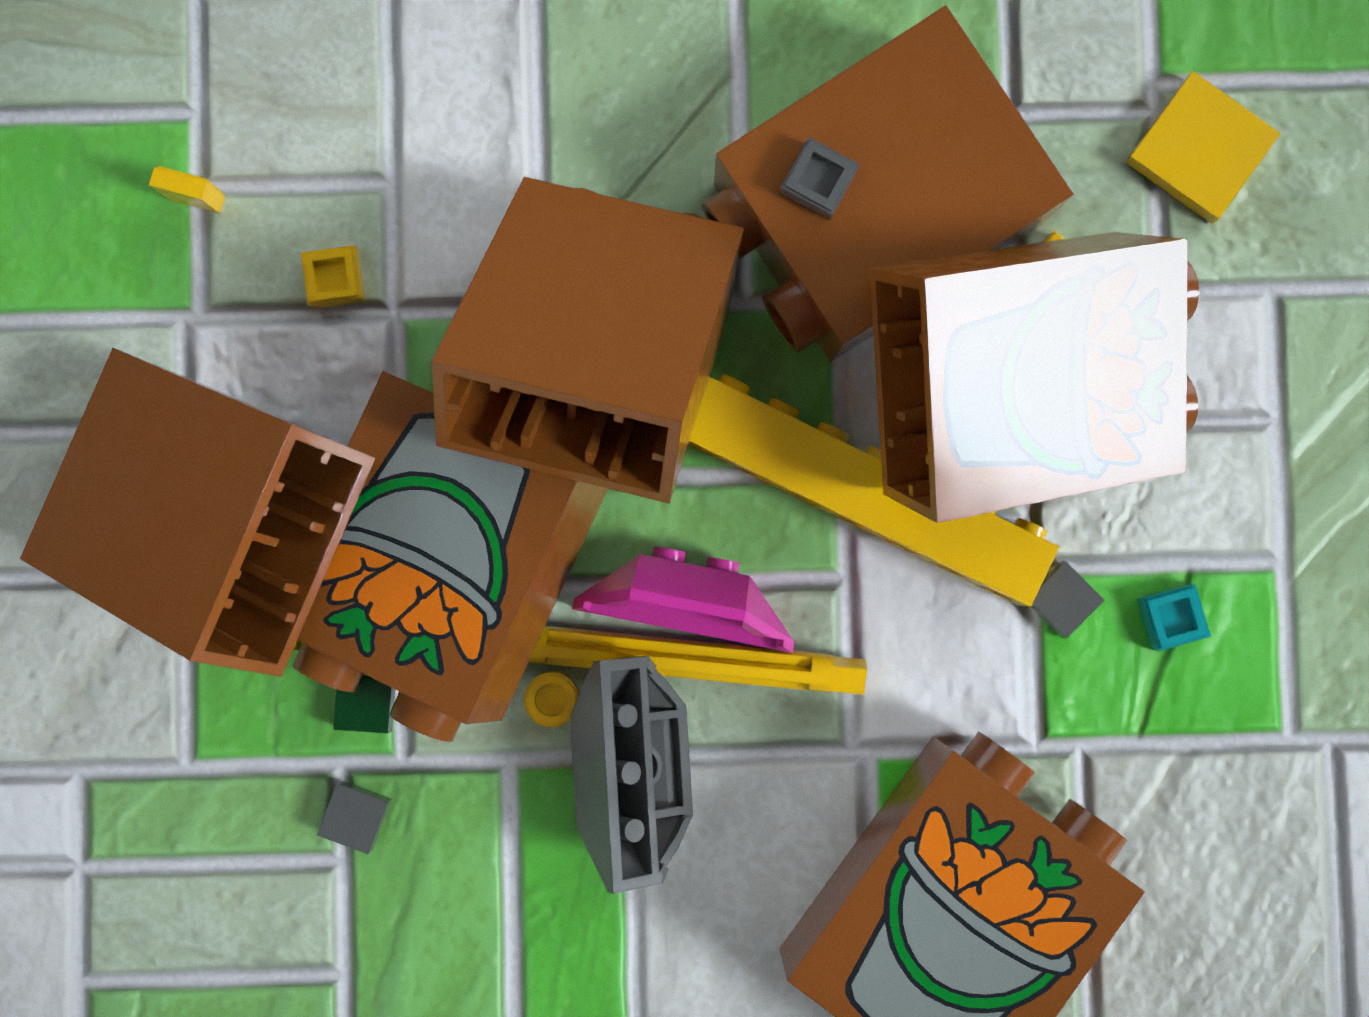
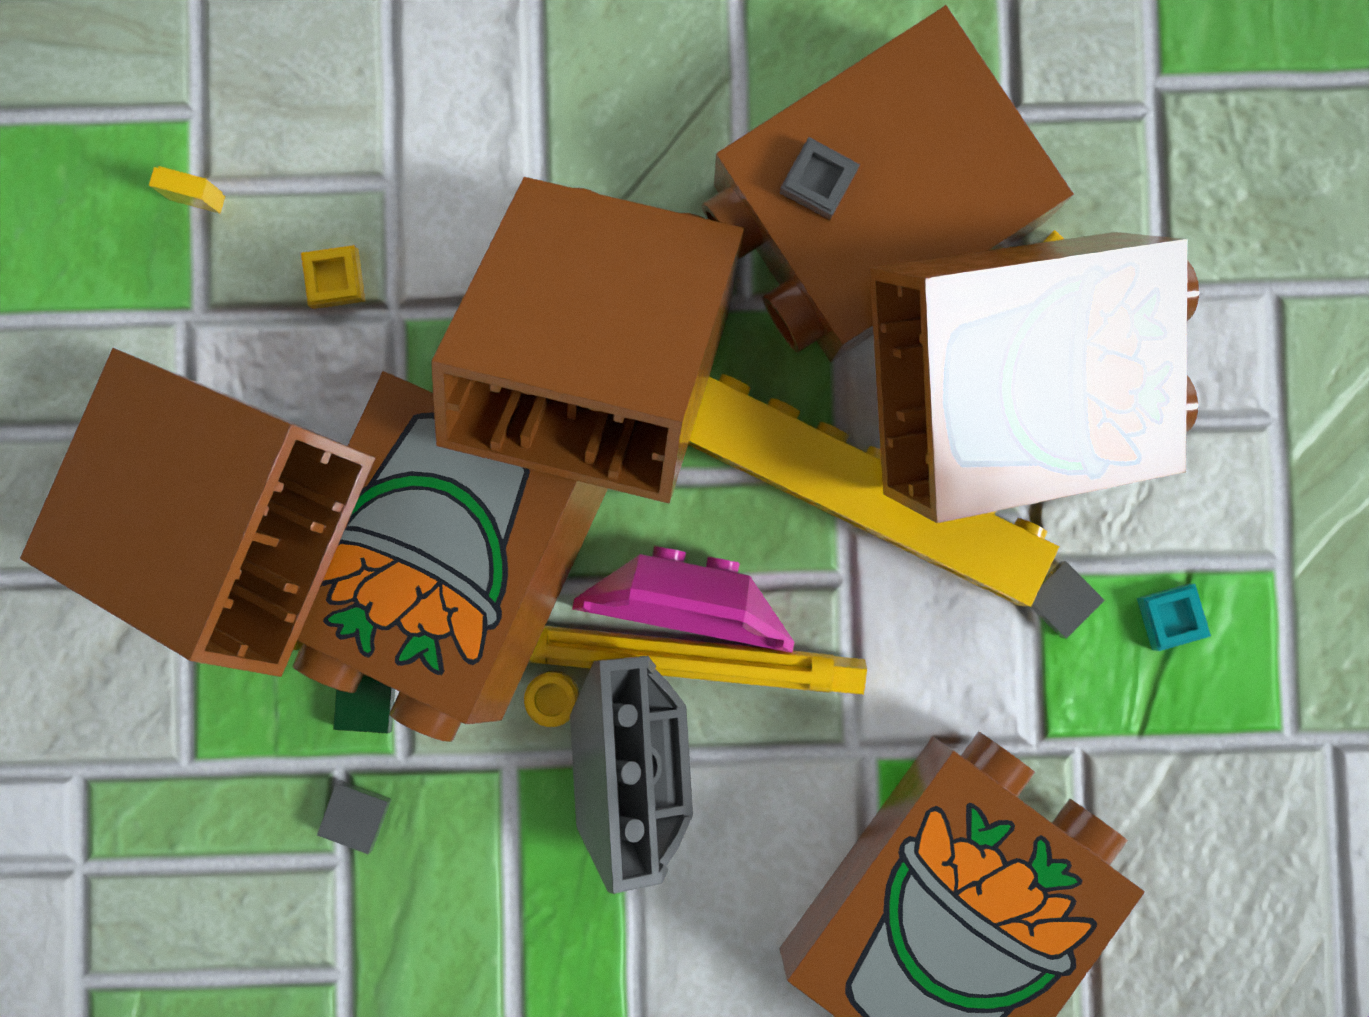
yellow tile [1125,71,1281,224] -> none

